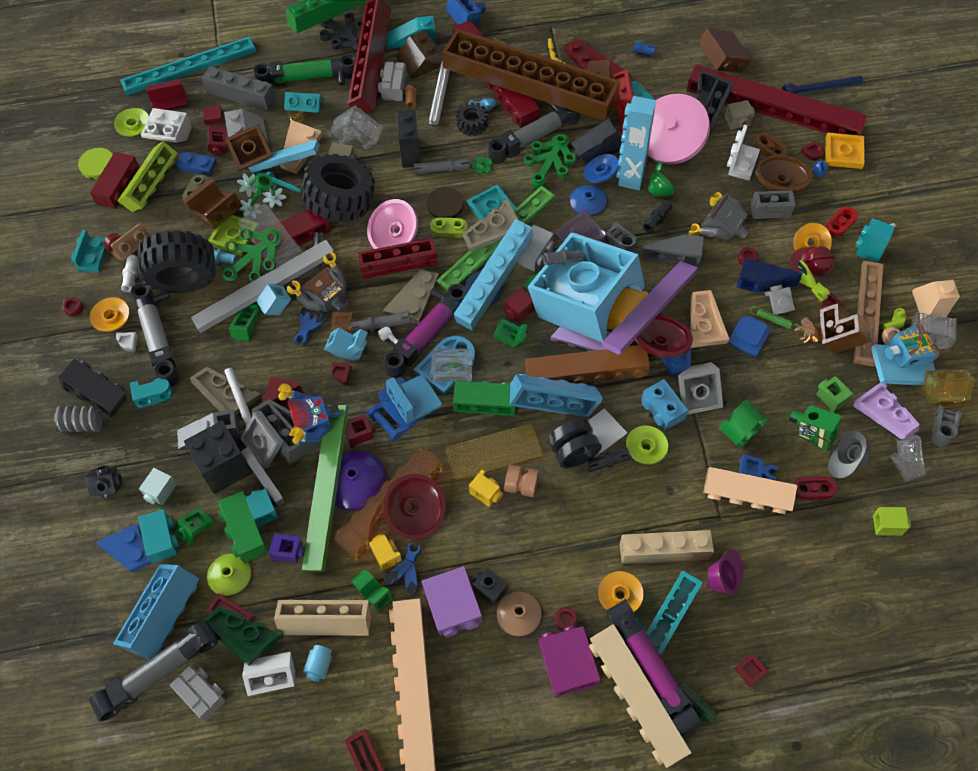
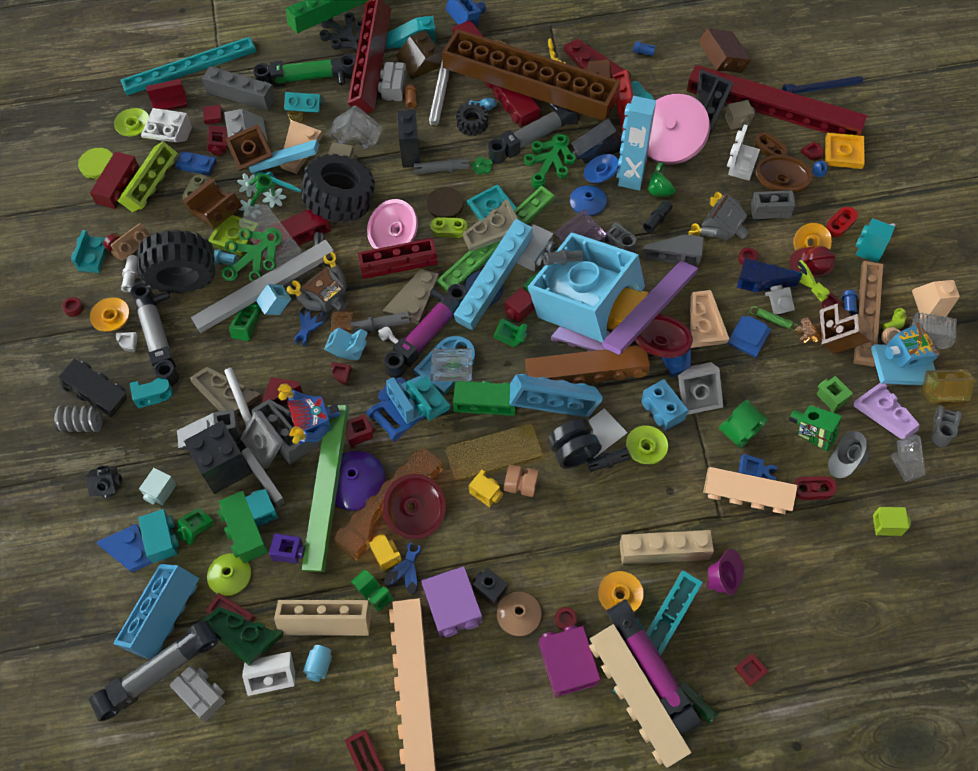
none -> teal bracket [405,376,450,421]
none -> blue pin [842,290,858,316]

